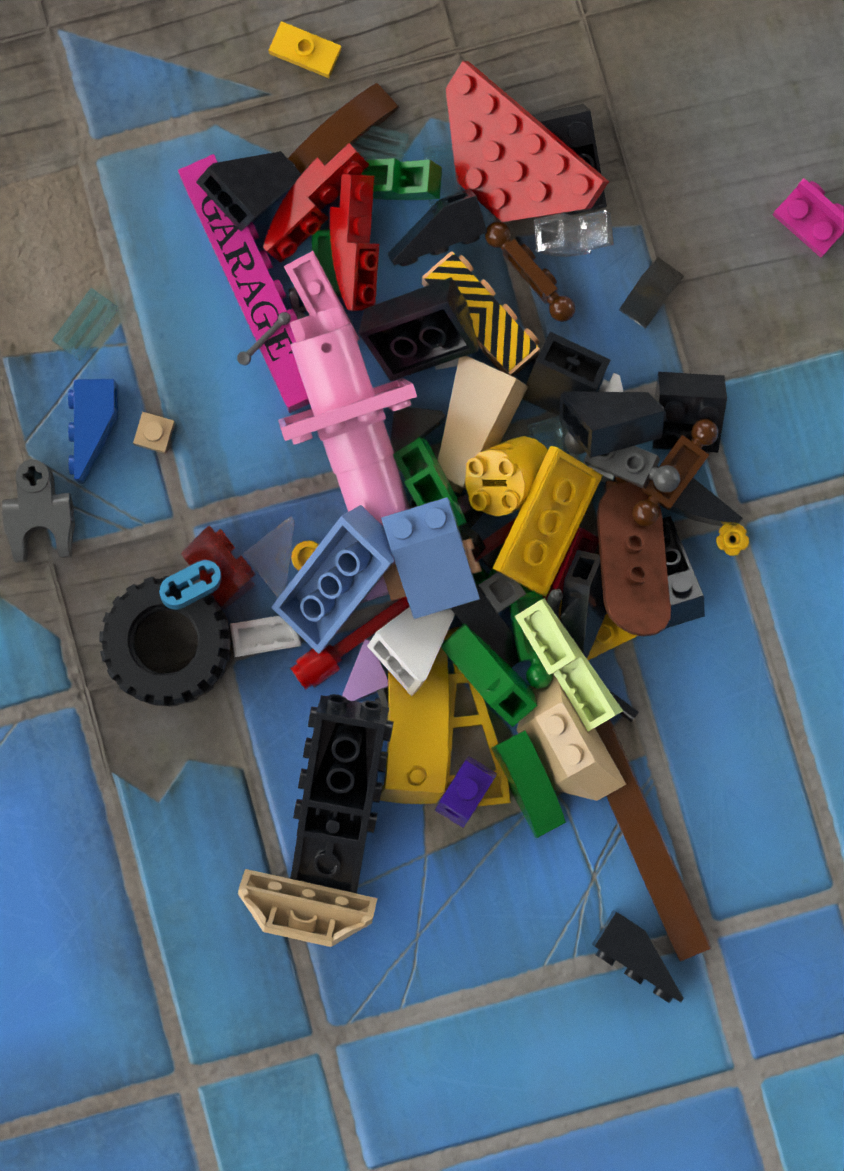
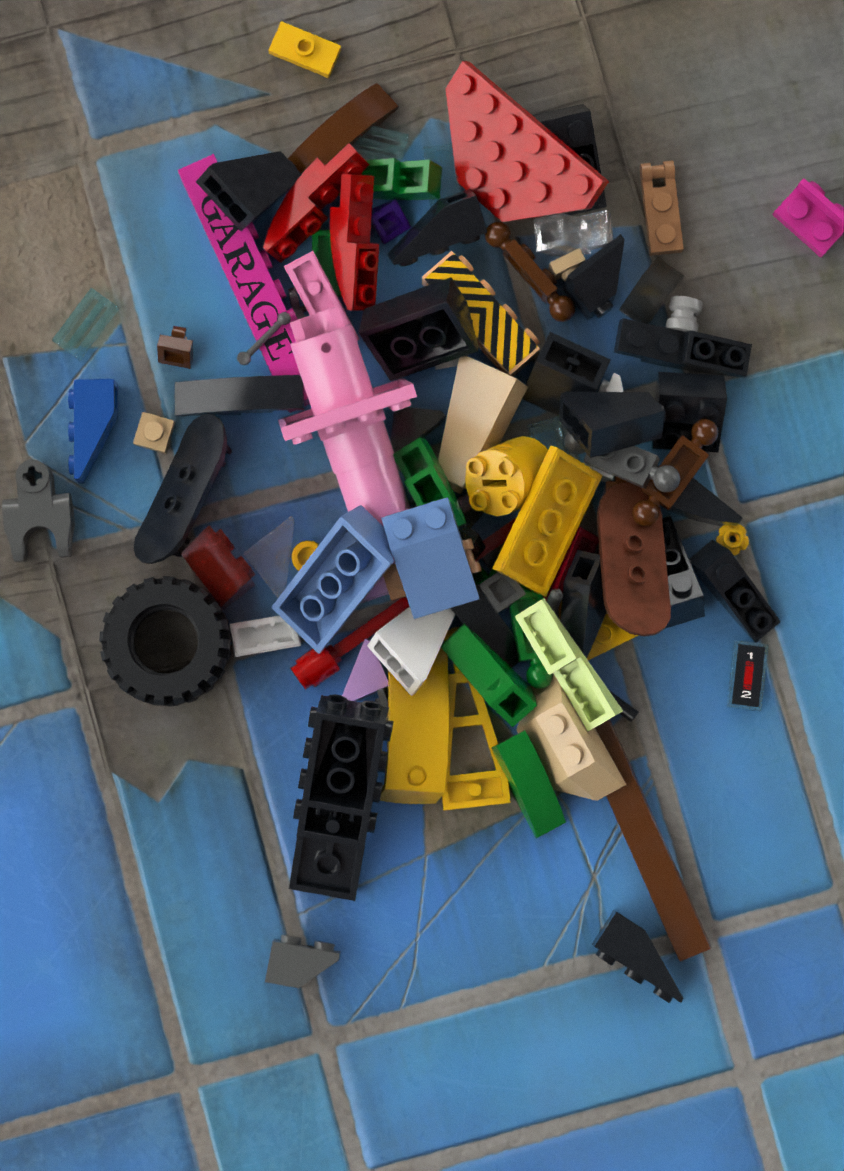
dark azure beam [159,560,221,610] -> none
tan wedge [238,869,378,947] -> none
dark purple torso [435,756,497,828] -> none
none -> black piece [133,414,232,564]
none -> reddish brown tile [157,326,193,369]
none -> black slope [175,375,304,416]
none -> dark grey slope [265,935,341,988]
none -> dark purple slope [371,199,411,245]
none -> tan plate [548,248,586,281]
none -> black slope [563,234,625,320]
none -> black slope [614,318,752,377]
none -> medium nougat plate [640,160,684,256]
none -> light grey wheel [665,296,703,332]
none -> black slope [689,540,781,643]
none -> tile [727,640,769,711]

